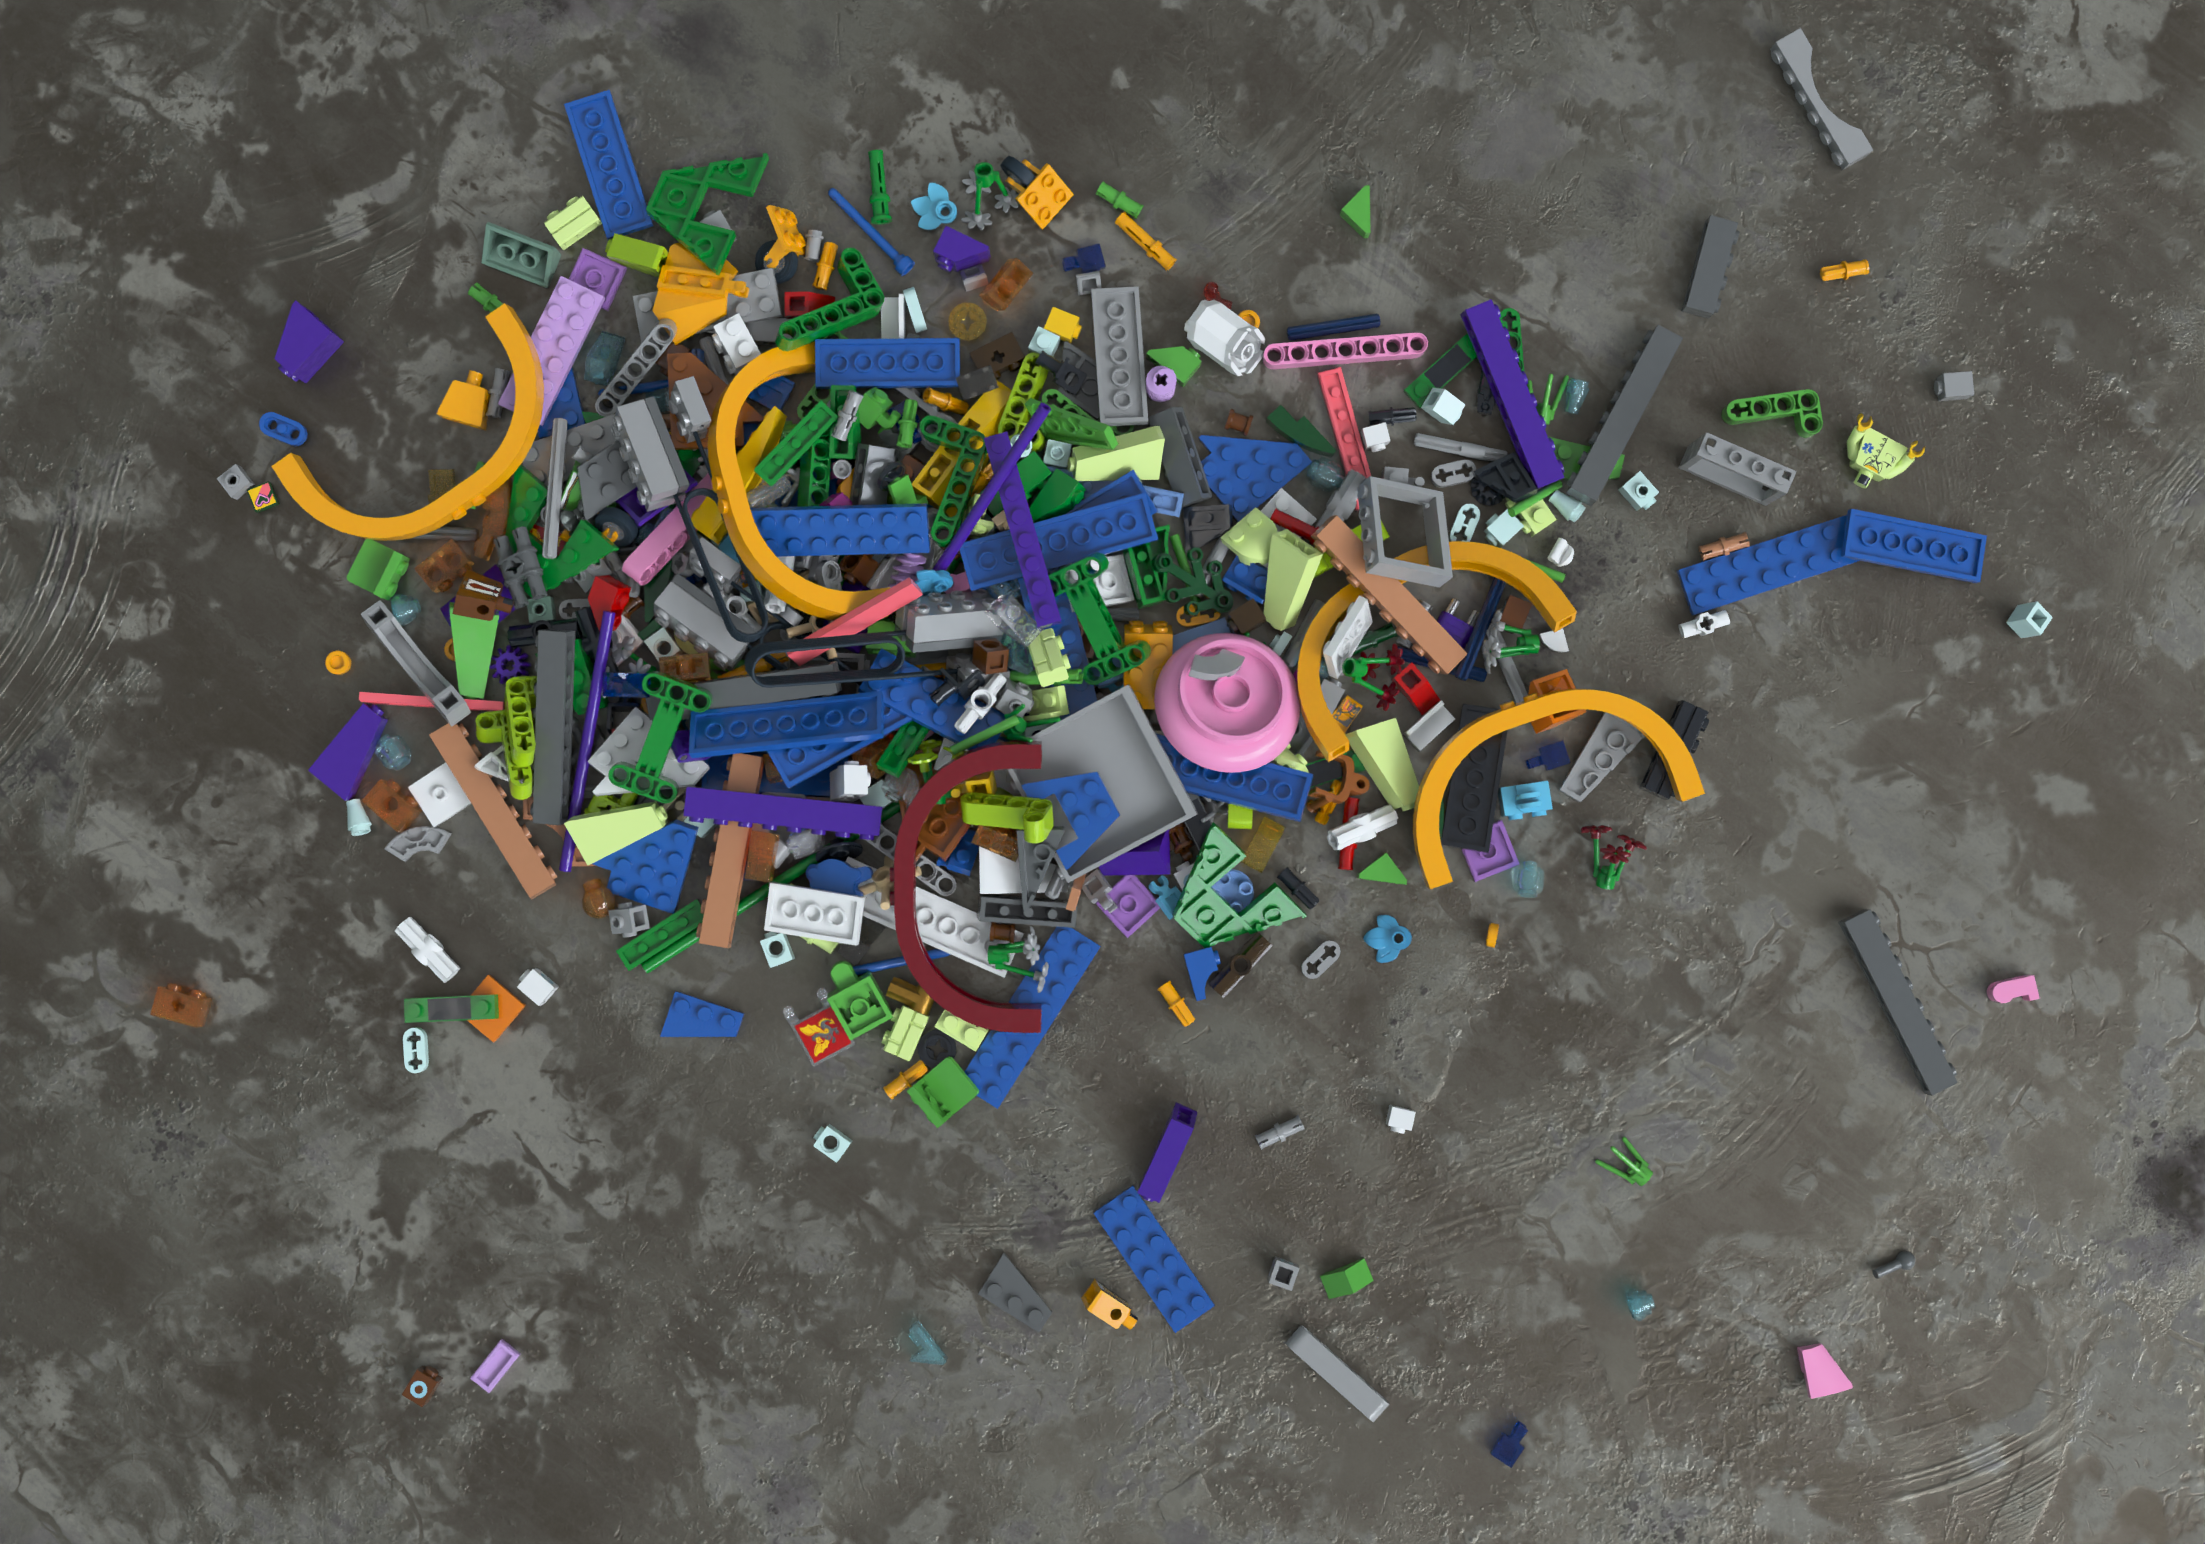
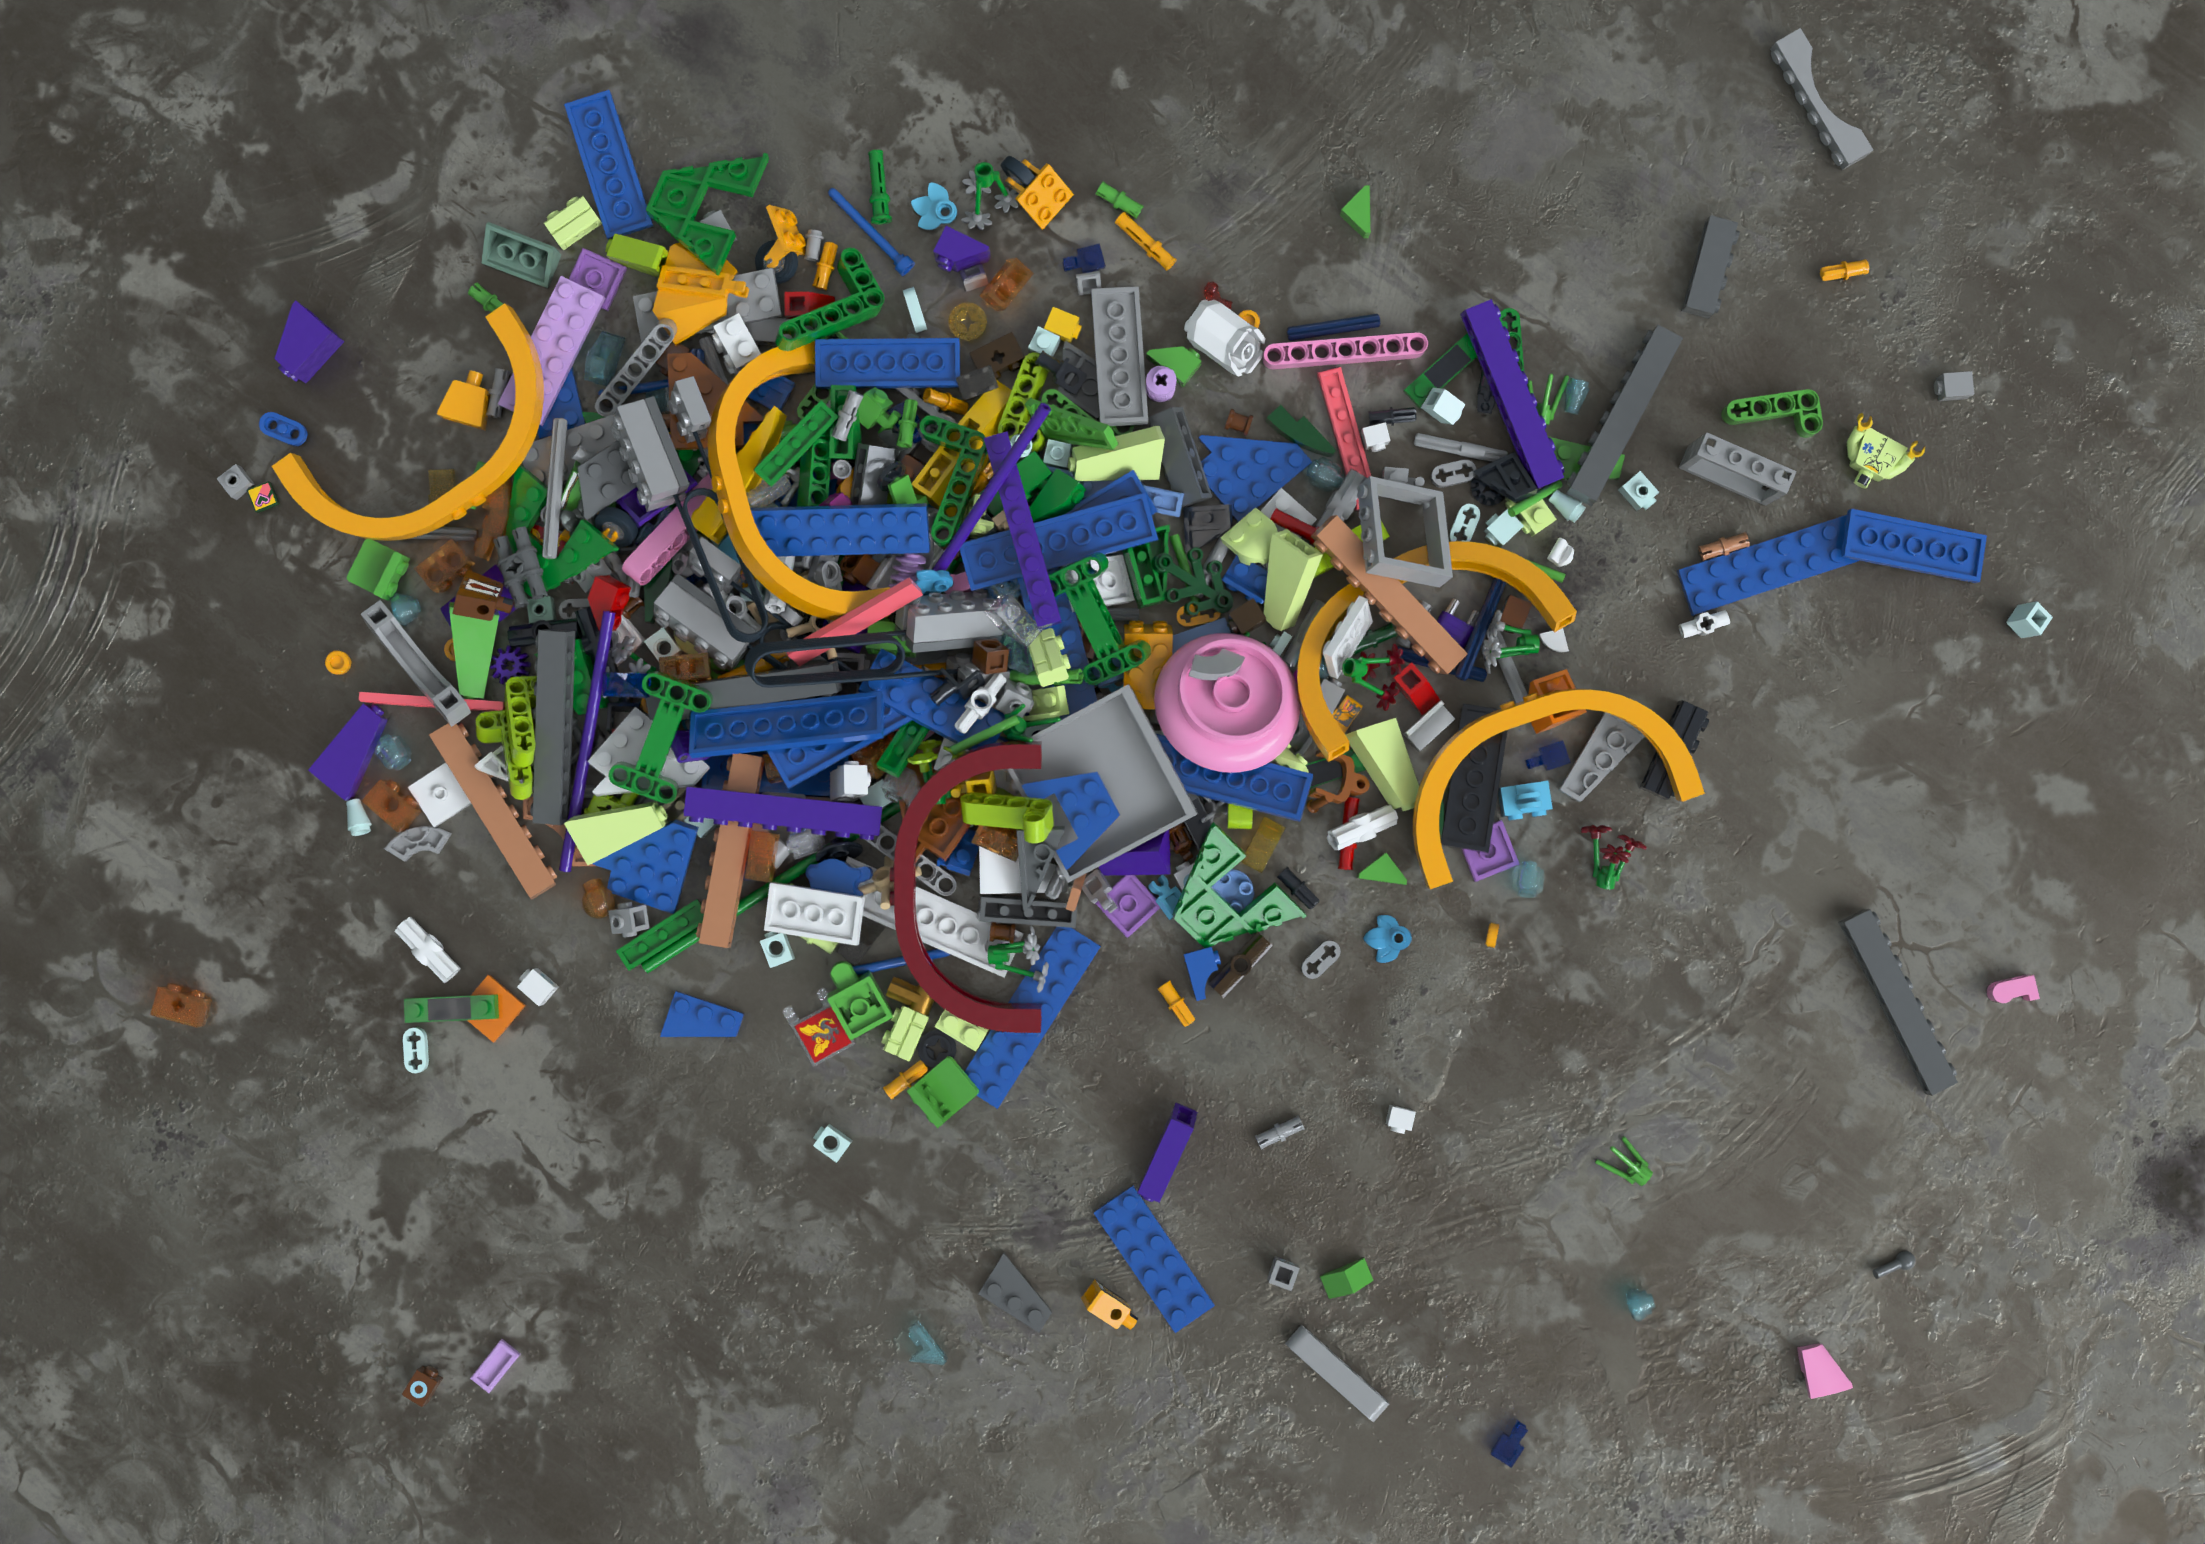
dark green tile [637,619,663,641] -> none
white panel [881,294,906,339] -> none
light orange axle [1315,780,1342,825] -> none

